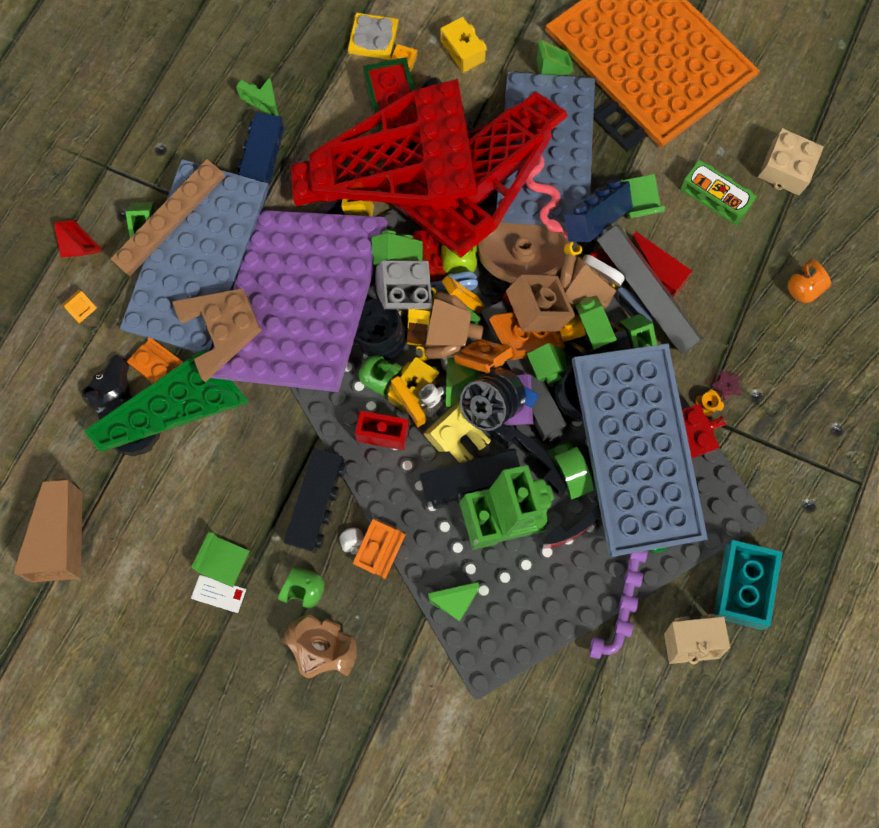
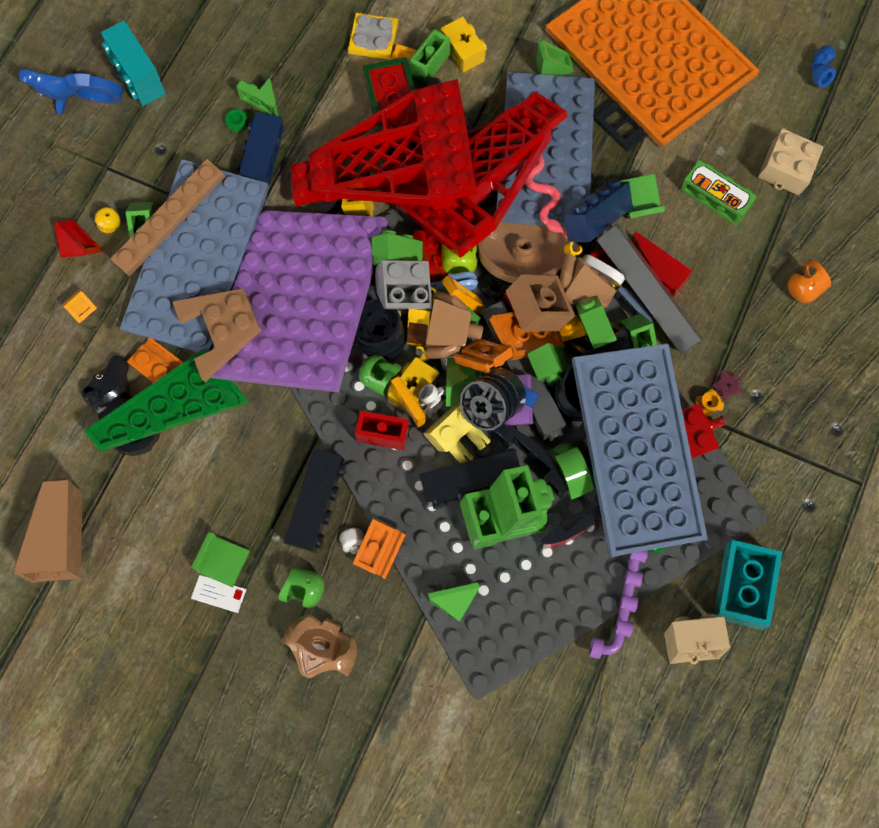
none -> blue animal [19,70,123,115]
none -> yellow piece [95,207,120,234]
none -> teal brick [101,20,166,106]
none -> green tile [225,109,248,133]
none -> bright green brick [409,29,450,84]
none -> blue arm [811,45,836,88]

